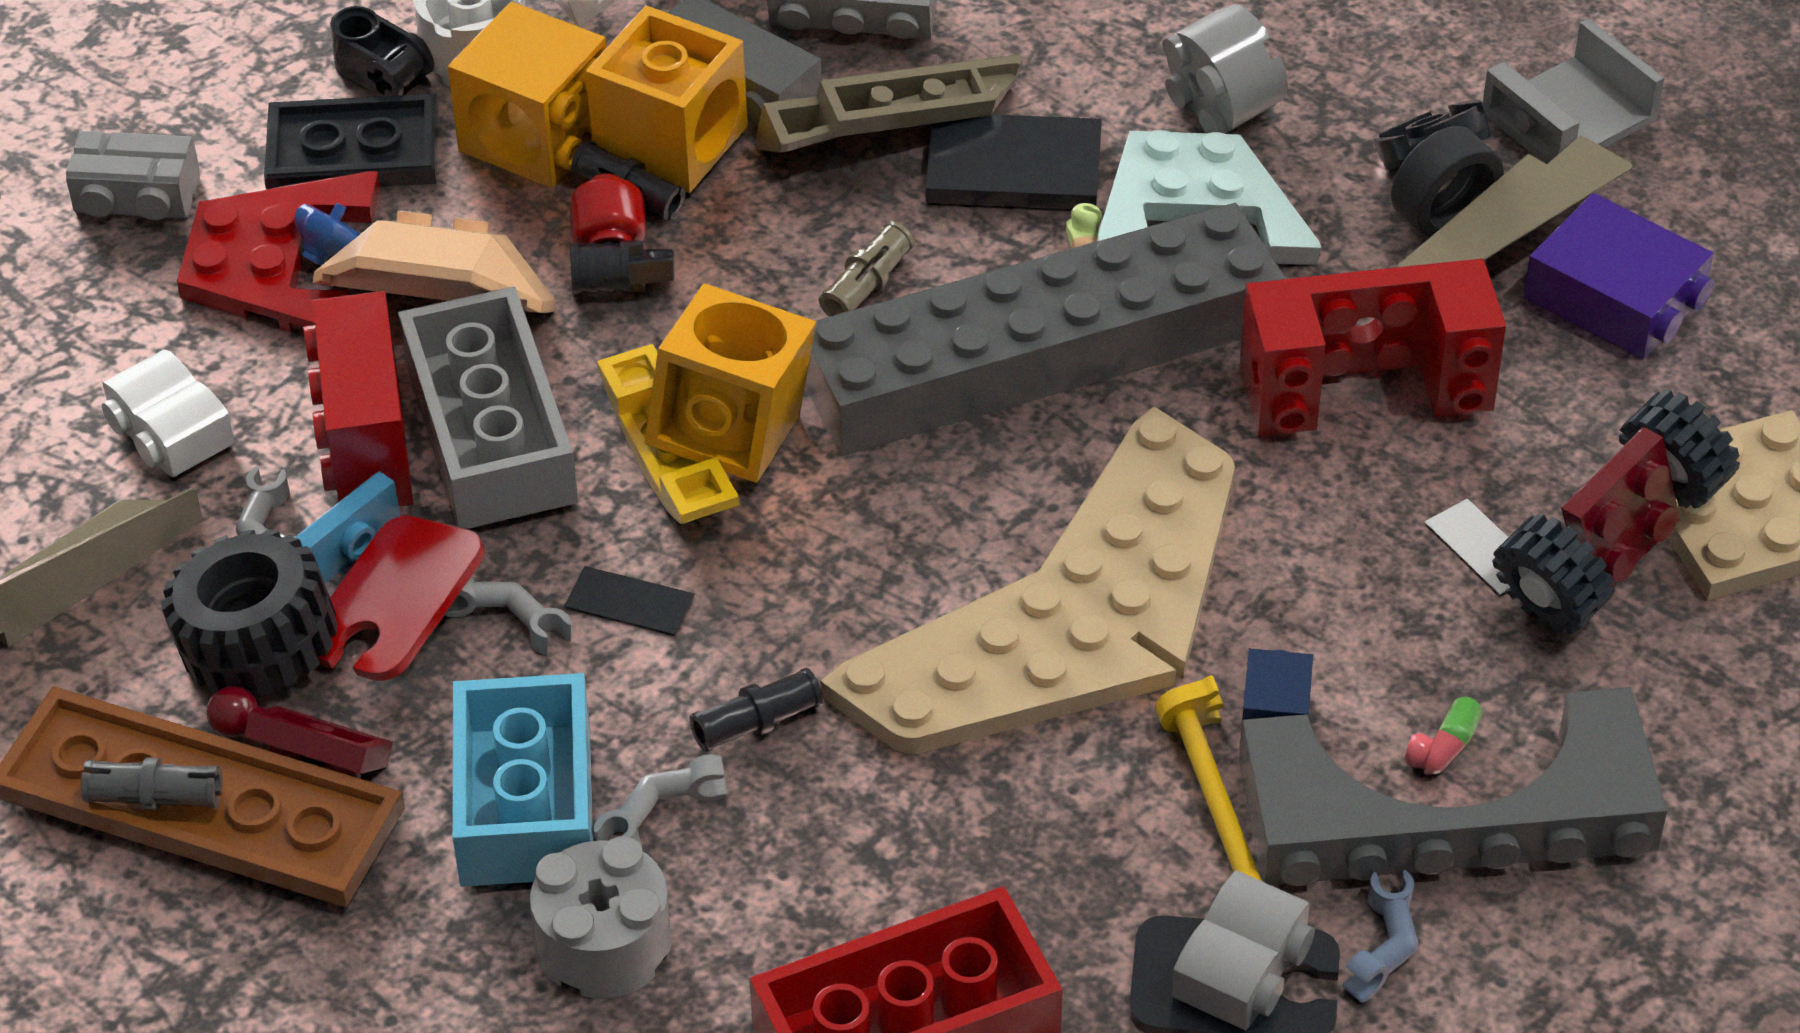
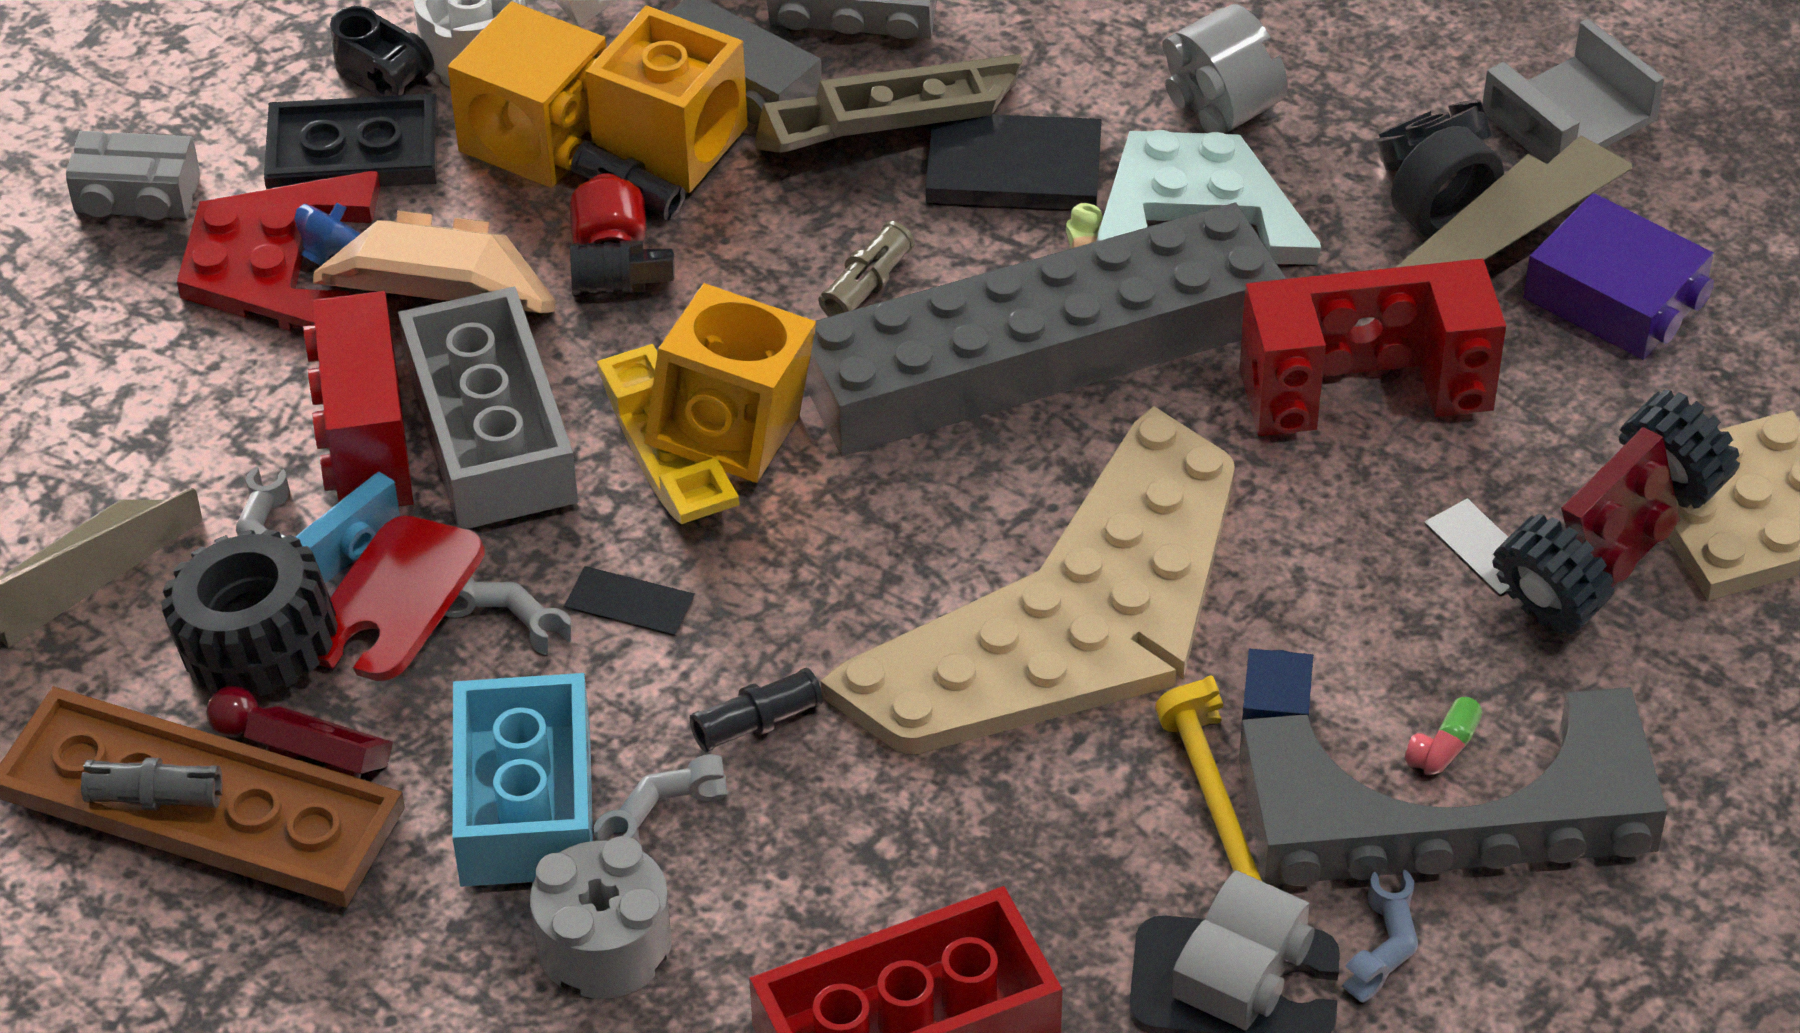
white brick [101,349,235,477] -> none

